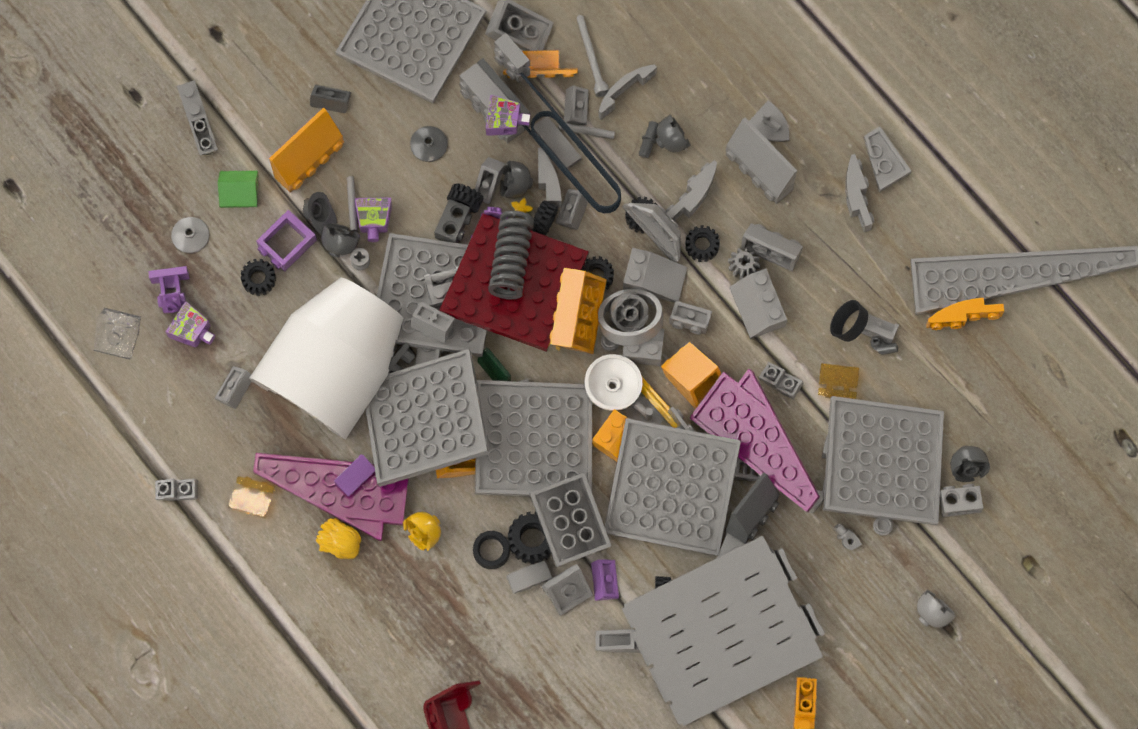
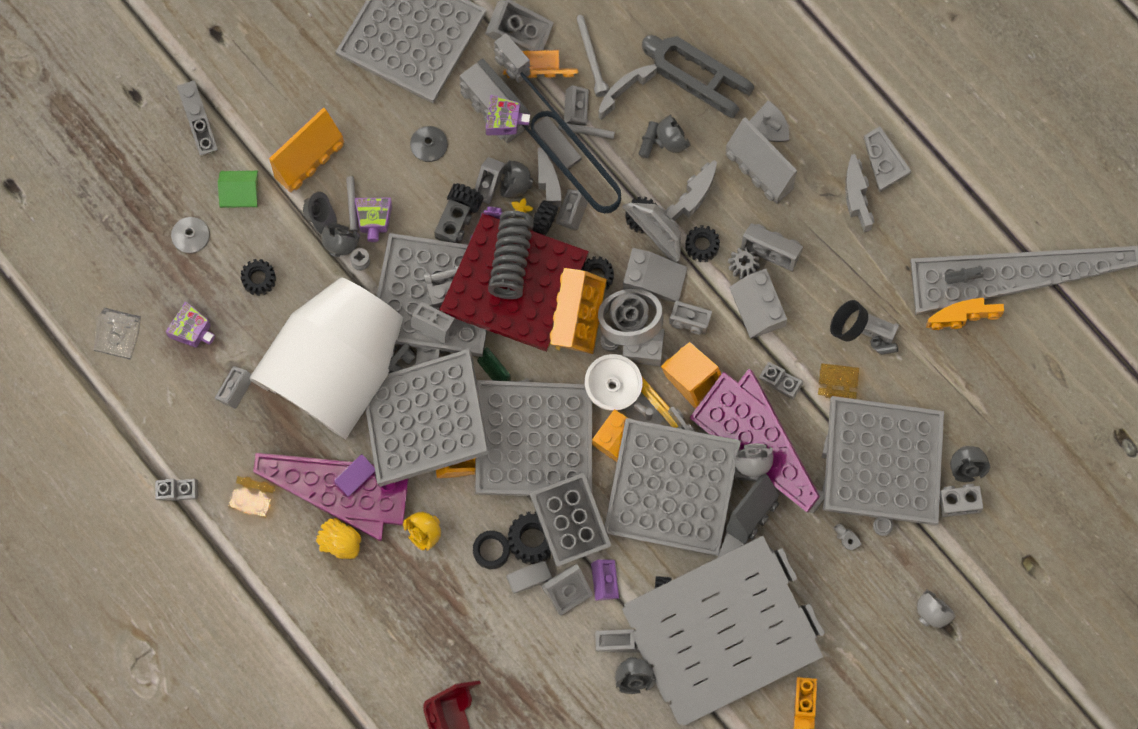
medium lavender tile [149,266,190,313] -> none
medium lavender window [256,210,317,271] -> none
dark grey slope [310,85,351,113] -> none
none -> dark grey cylinder [615,657,655,694]
none -> dark grey piece [642,35,755,118]
none -> light grey cylinder [734,444,773,479]
none -> dark grey axle [945,266,984,284]

